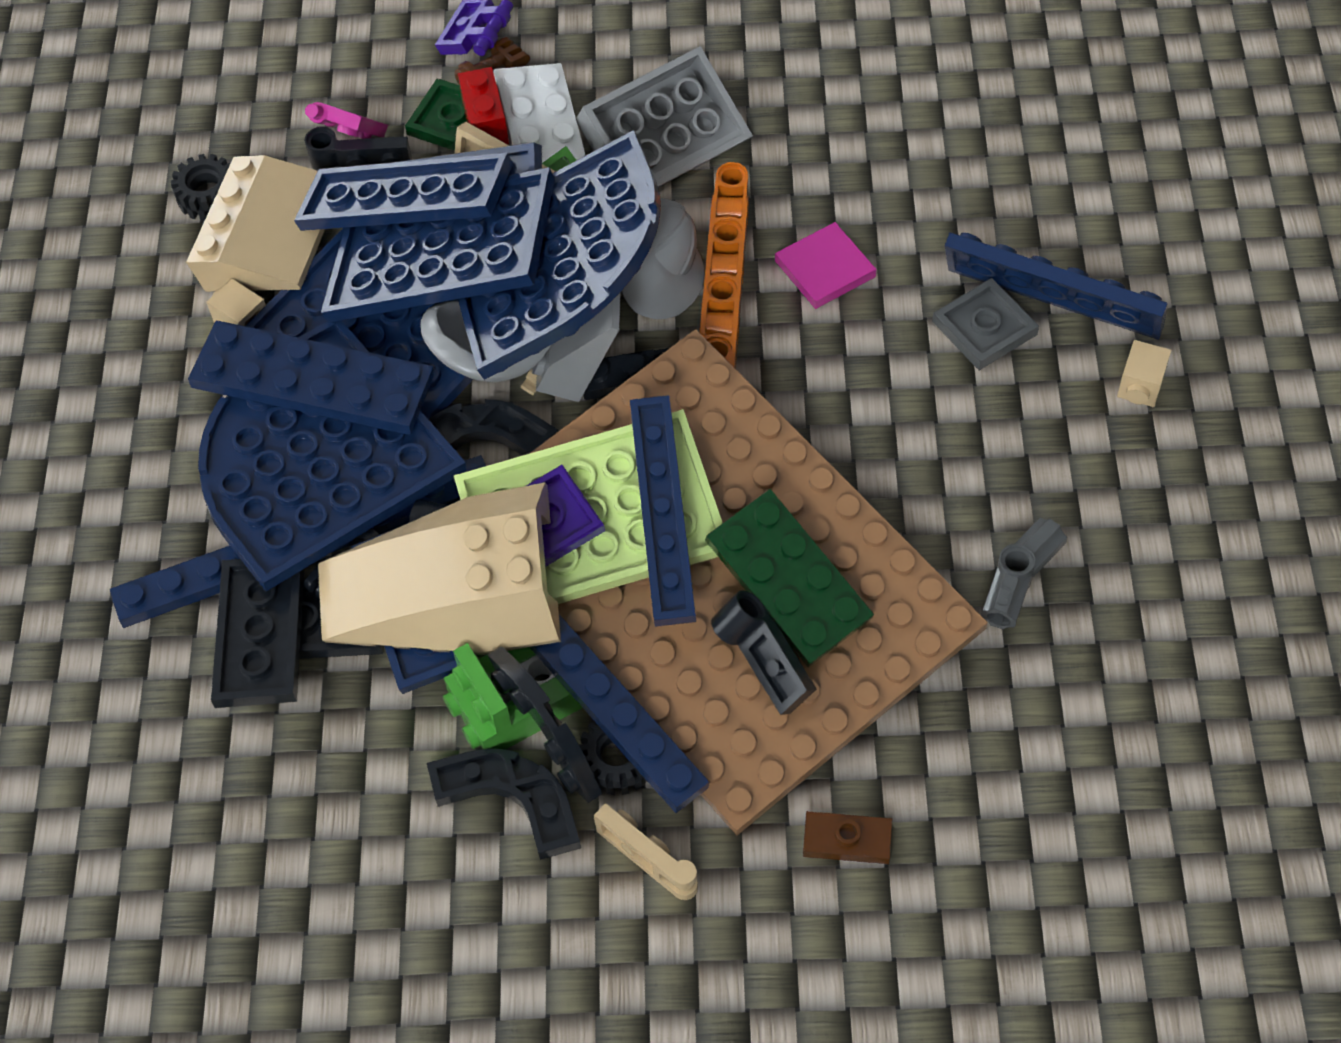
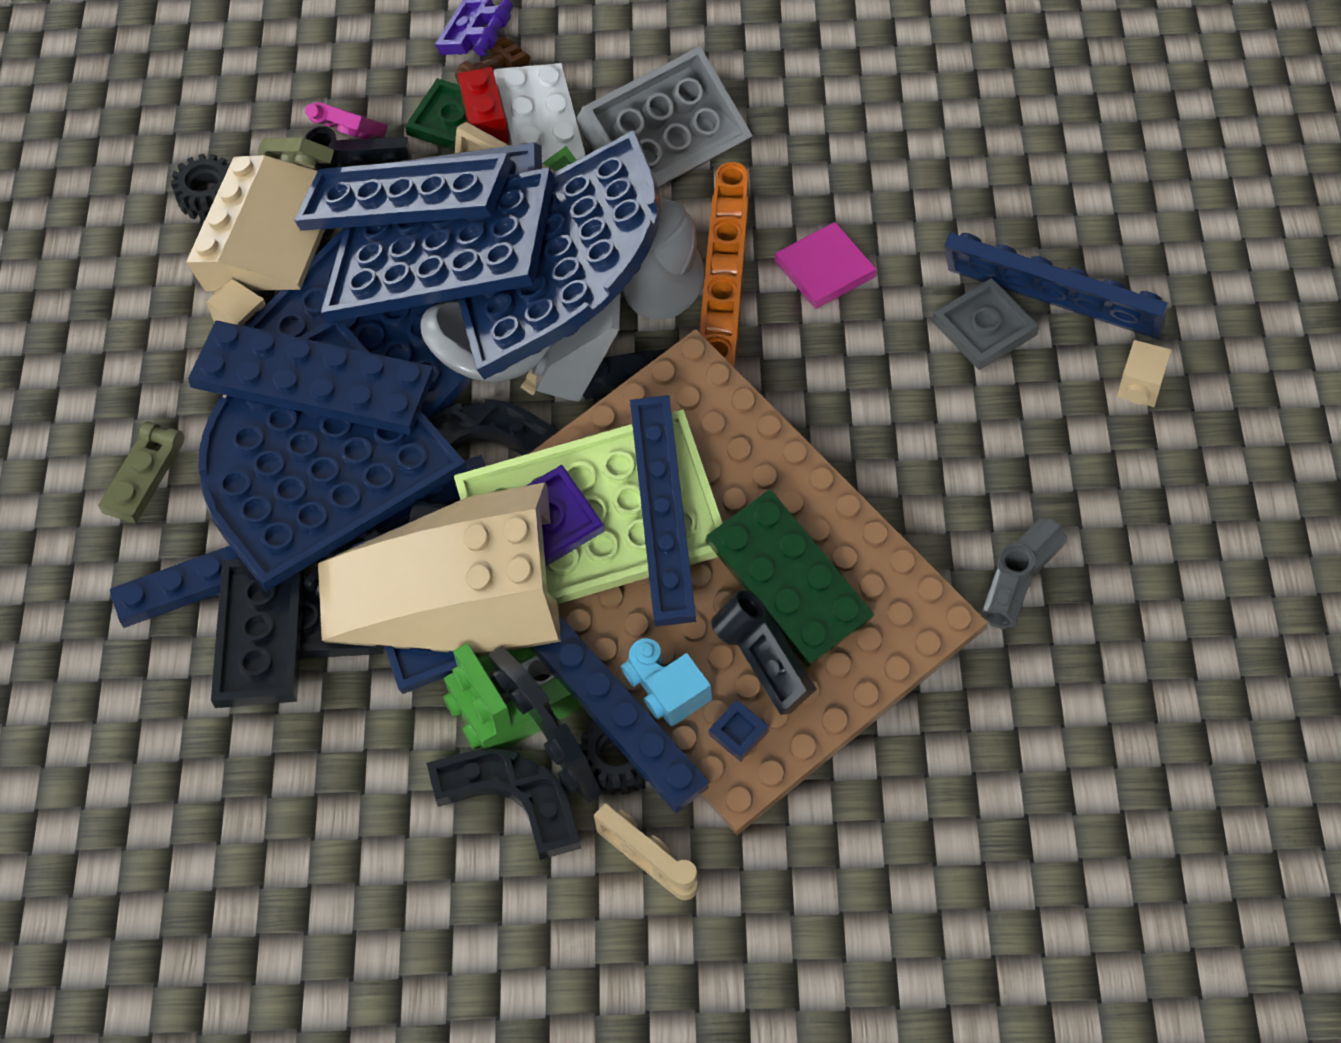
reddish brown plate [803,811,892,864] -> none
none -> olive plate [98,421,184,524]
none -> olive plate [258,138,334,168]
none -> medium azure brick [620,638,712,727]
none -> dark blue plate [708,700,769,762]

